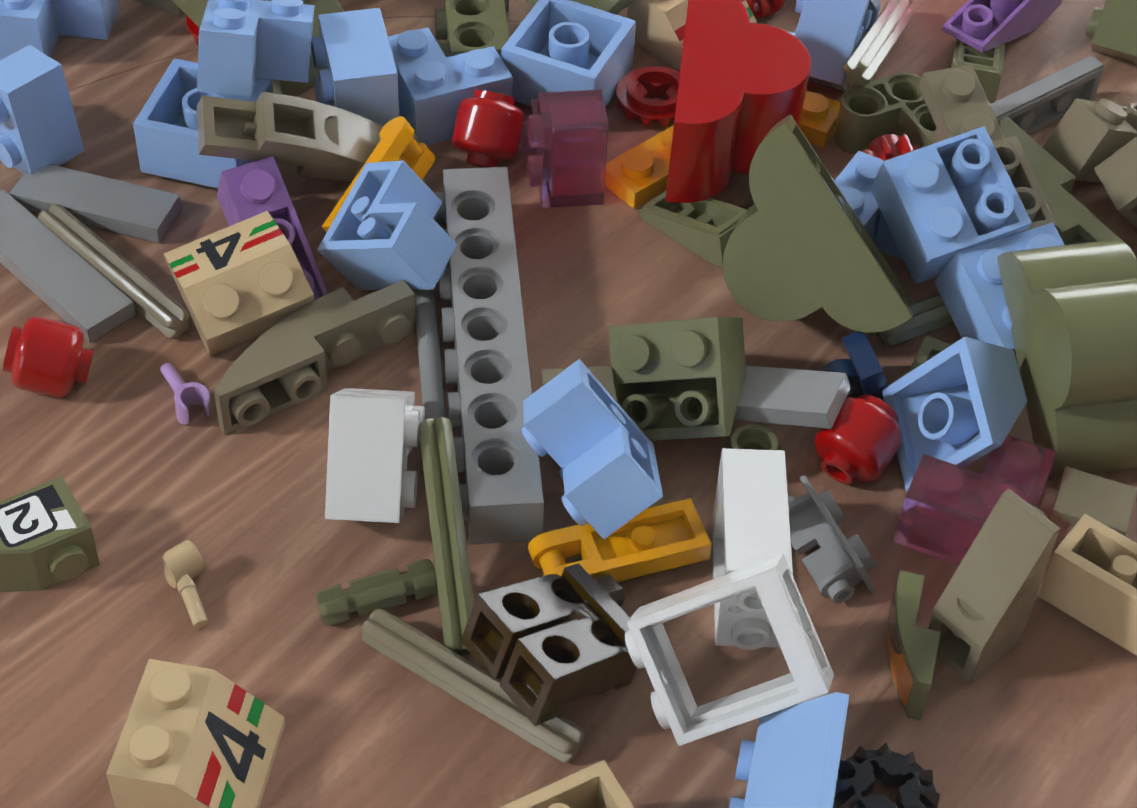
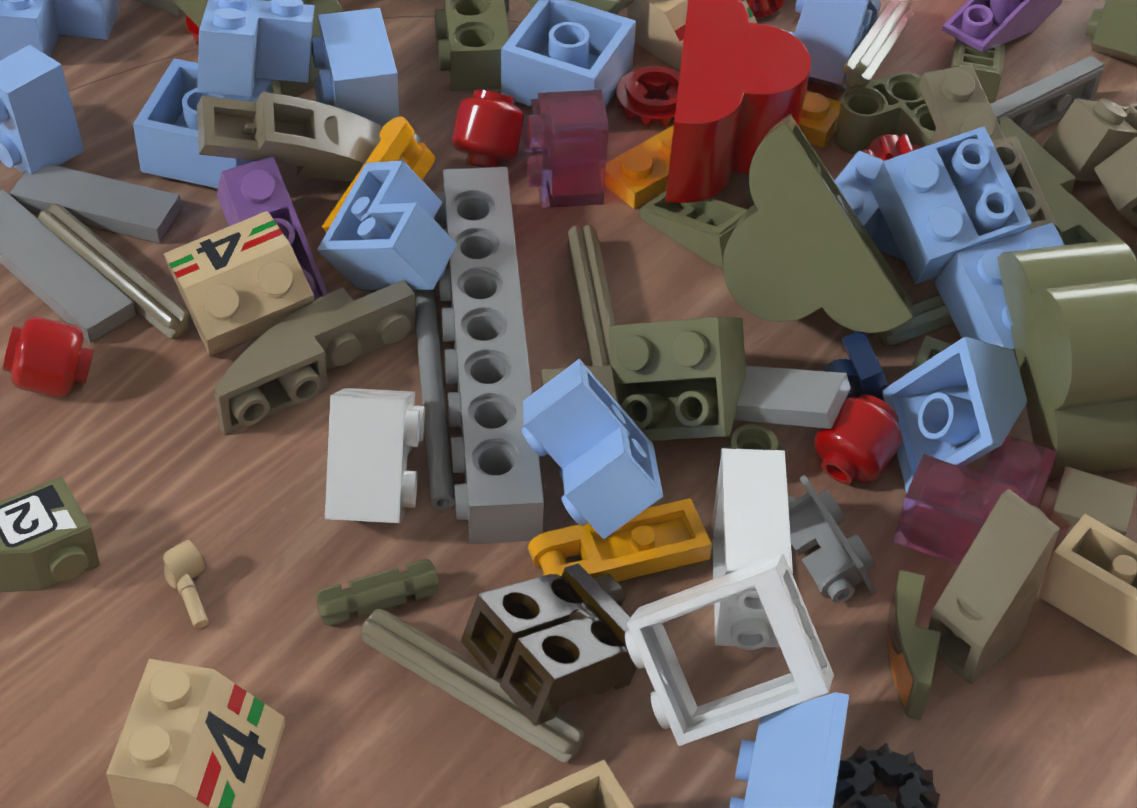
lavender hand [160,362,211,425] -> none
light blue brick [388,27,513,146] -> none
olive axle [418,417,474,655] -> none
none -> dark tan axle [567,224,616,366]

